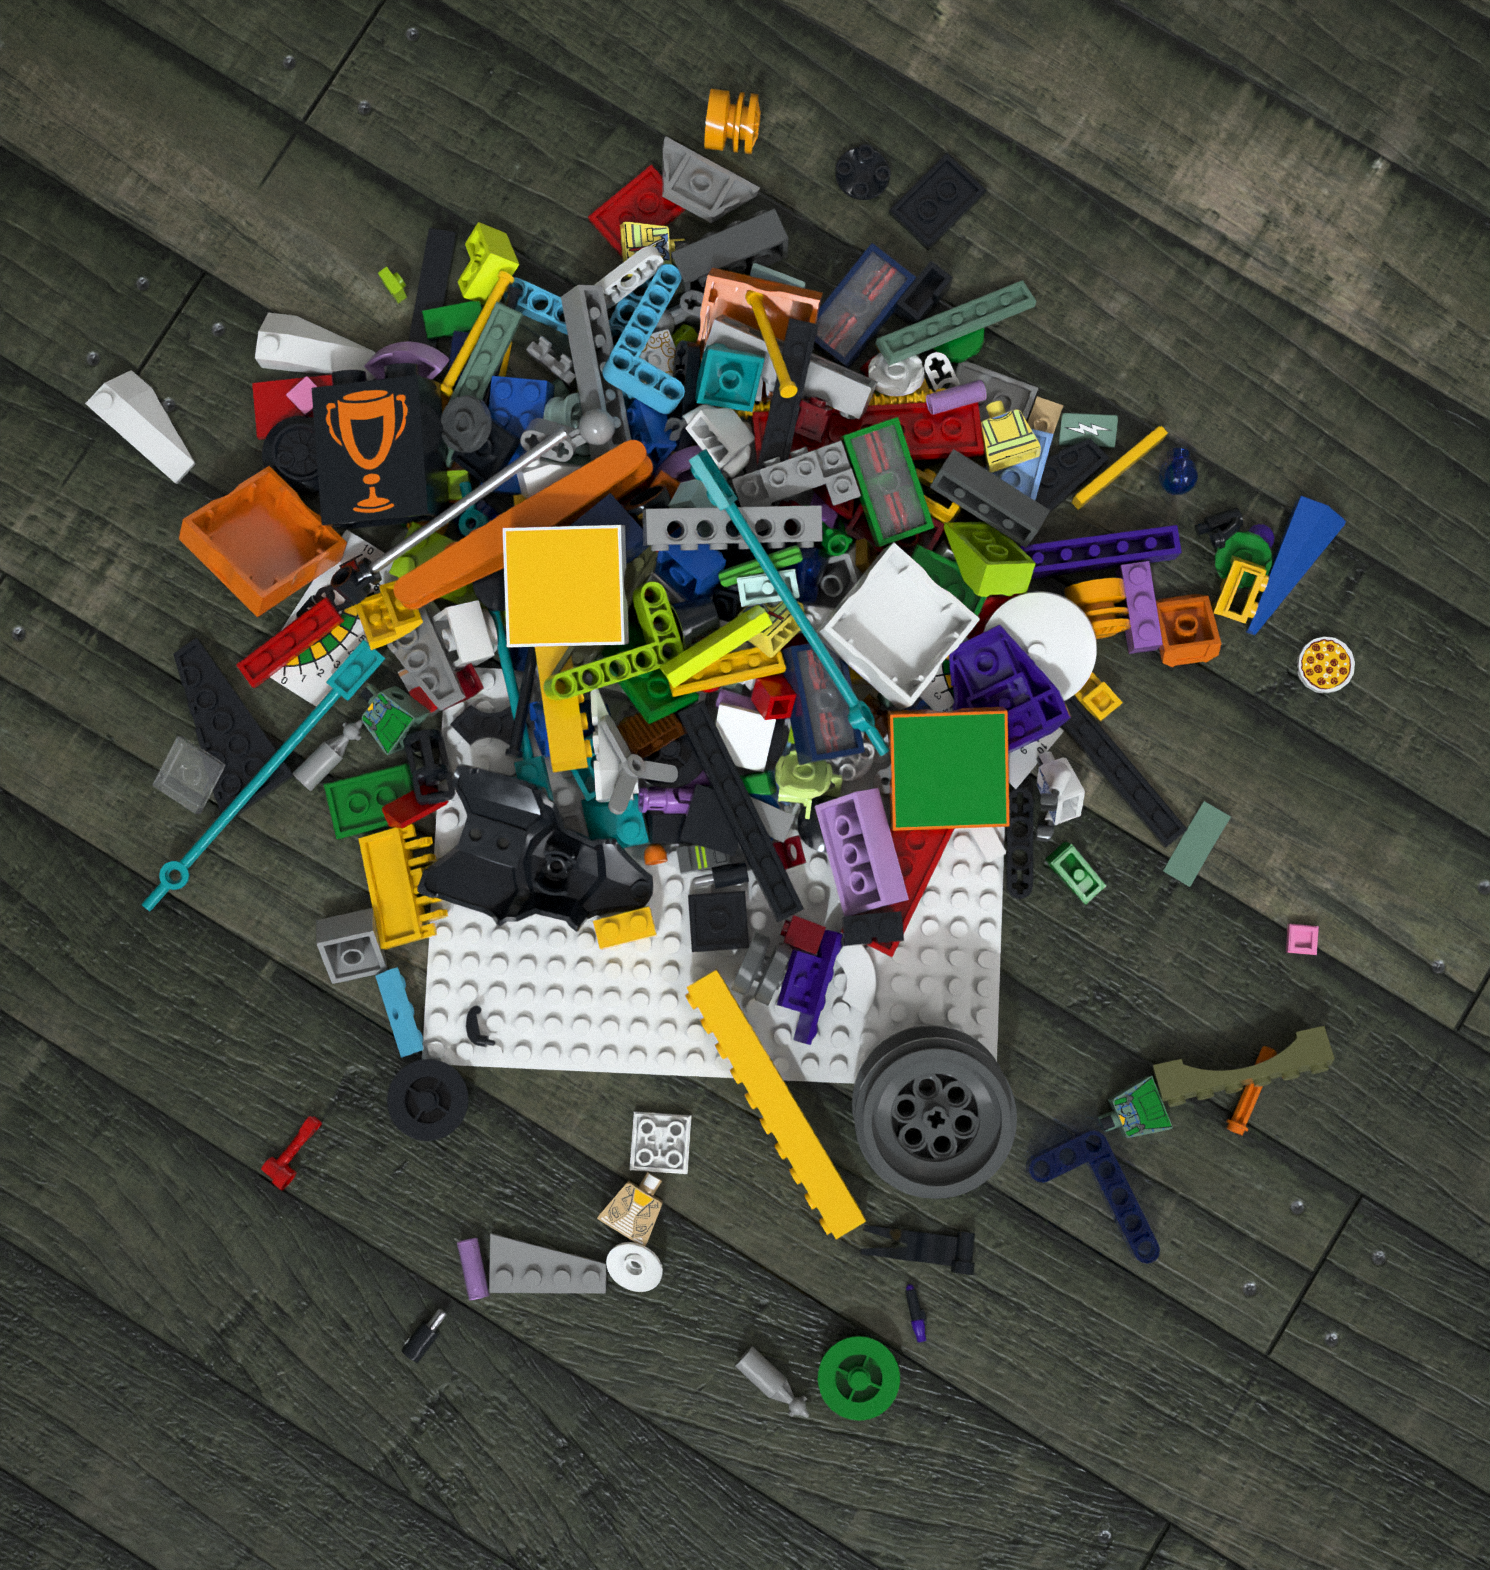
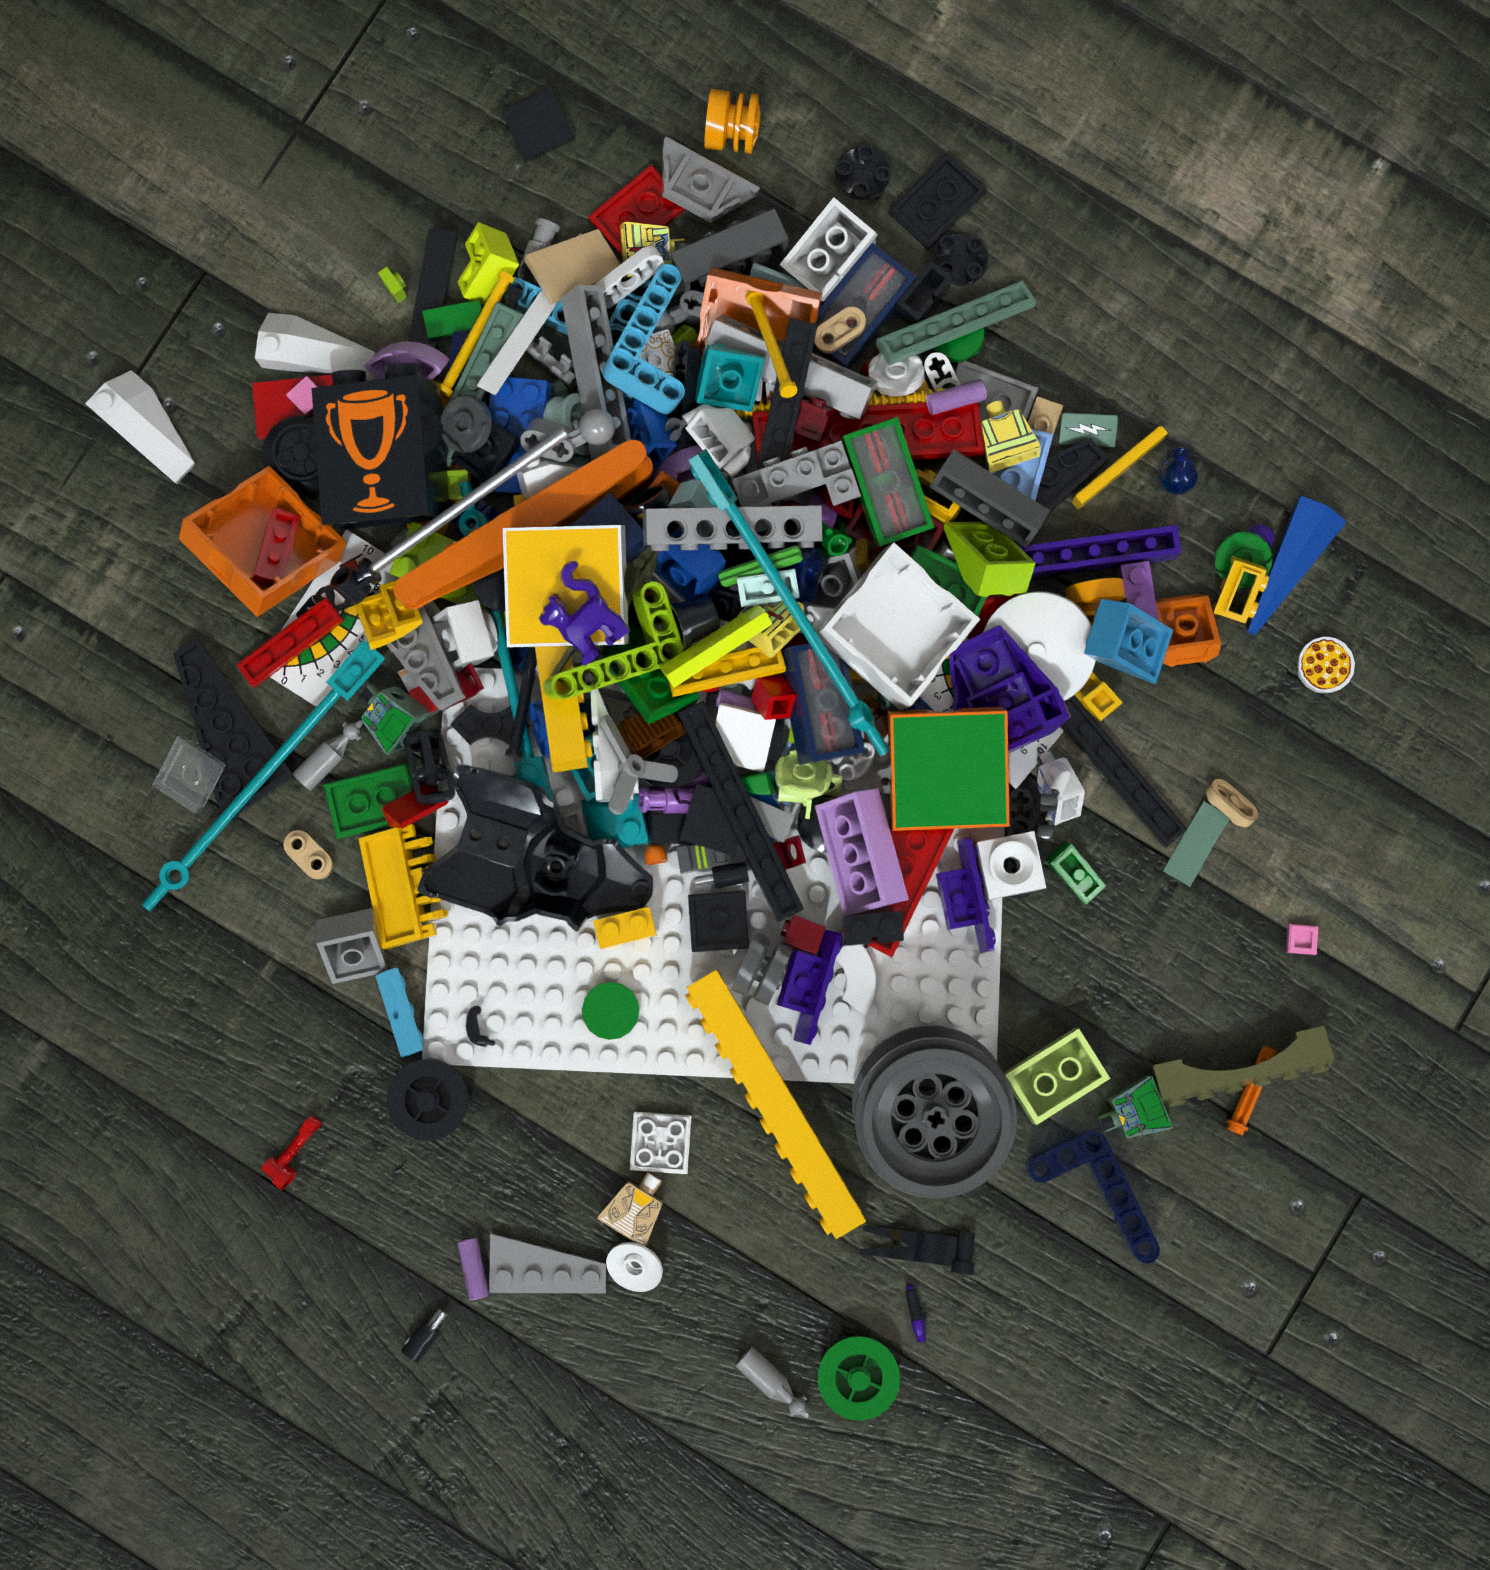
black plant [1195,507,1243,549] -> none
none -> red plate [252,507,301,586]
none -> tan plate [284,830,334,880]
none -> white sticker [477,233,582,395]
none -> black tile [501,88,575,163]
none -> light grey piece [517,218,560,285]
none -> tan tile [524,229,624,304]
none -> dark purple animal [539,561,630,666]
none -> green tile [582,982,640,1040]
none -> white piece [780,197,878,302]
none -> tan plate [814,307,866,353]
none -> black dish [932,233,988,286]
none -> dark purple bracket [936,837,996,953]
none -> white piece [975,831,1046,901]
none -> yellowish green brick [1003,1028,1110,1125]
none -> dark azure slope [1084,598,1173,684]
none -> tan plate [1206,779,1258,827]

